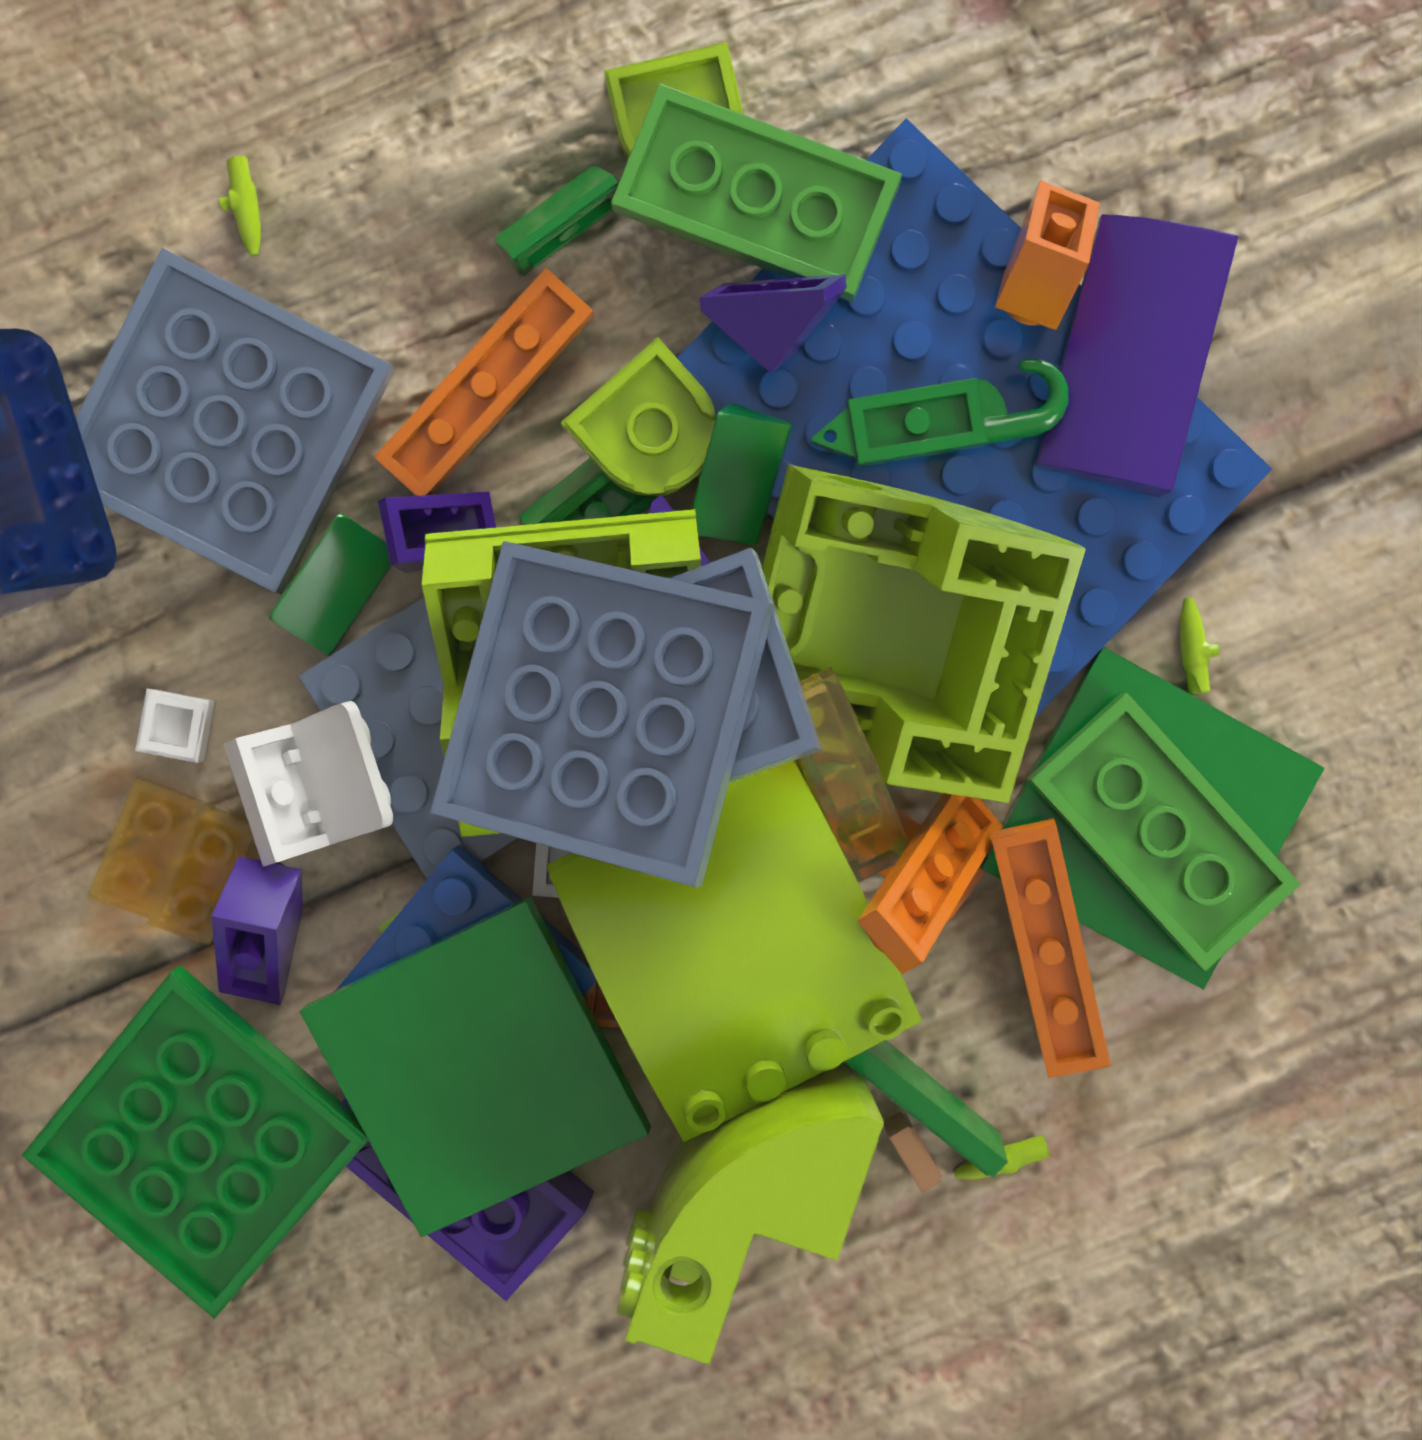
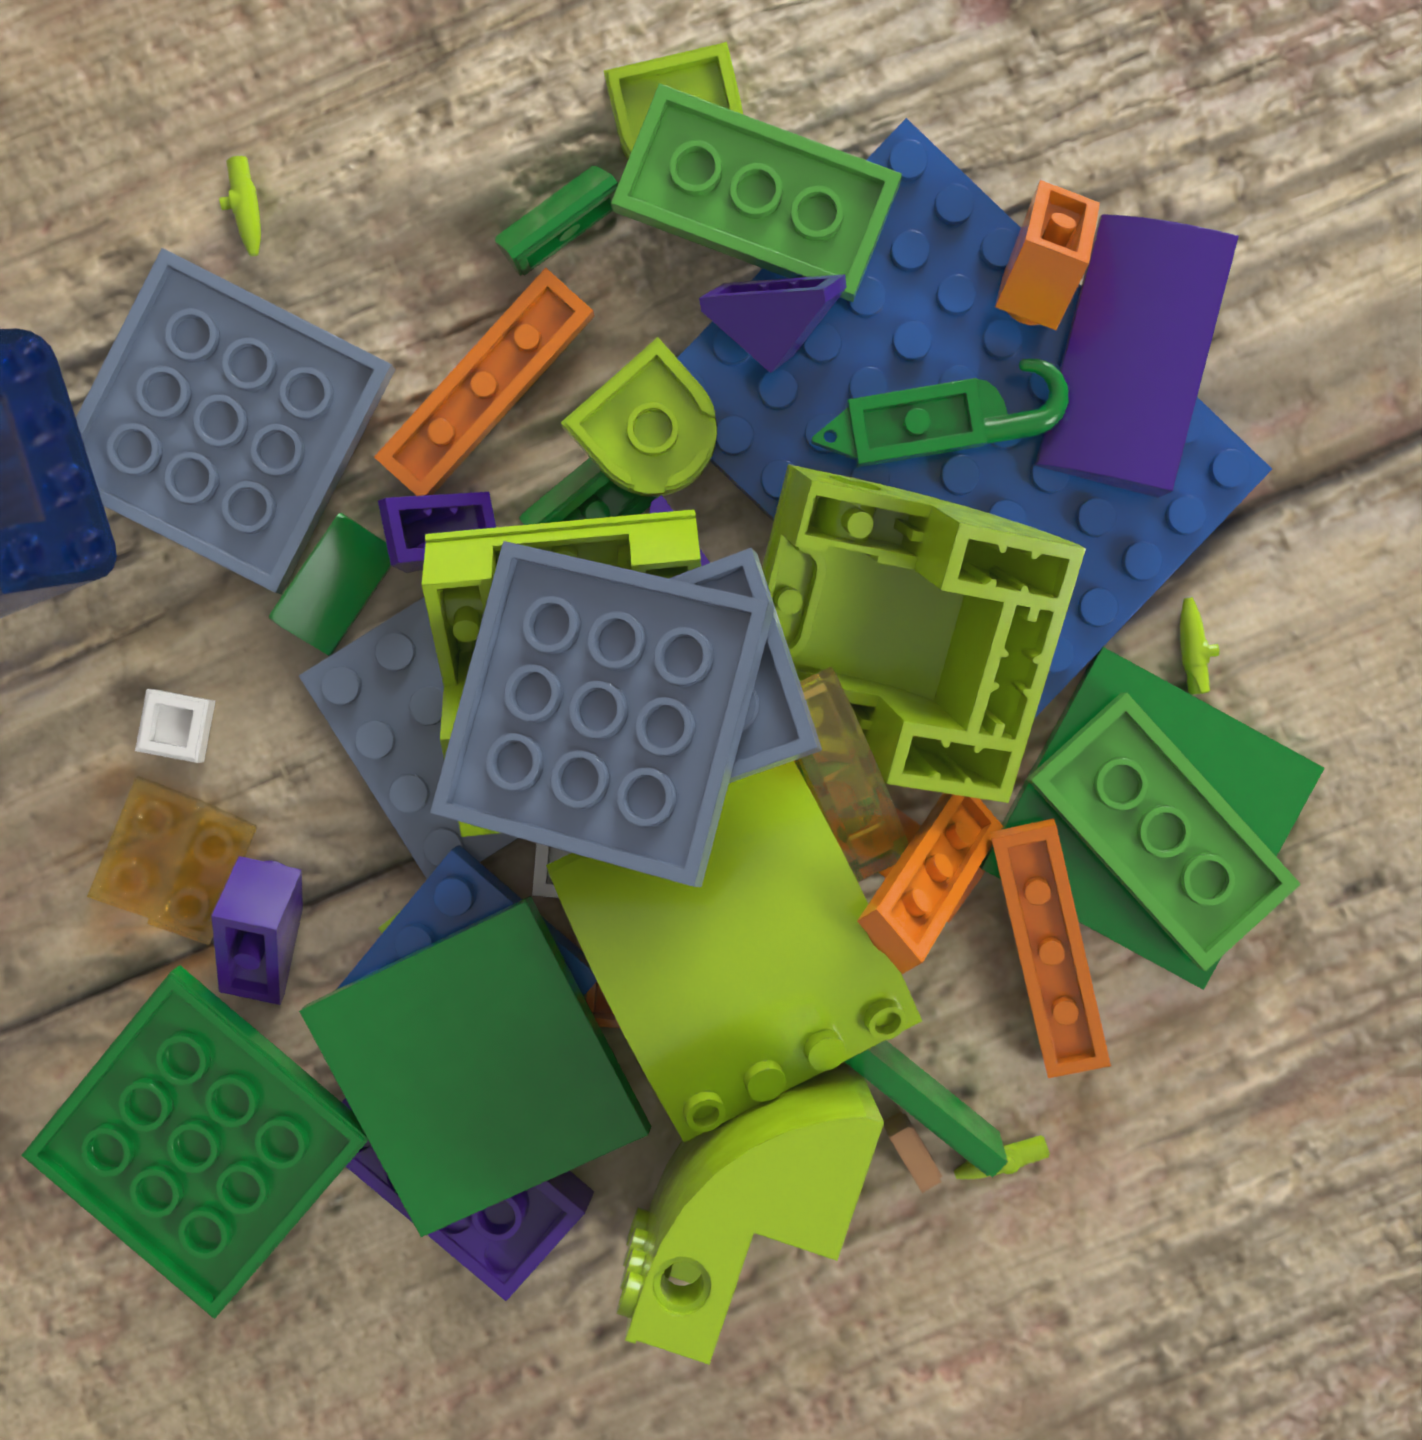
white bracket [223,701,393,867] -> none
green slope [691,403,792,545] -> none

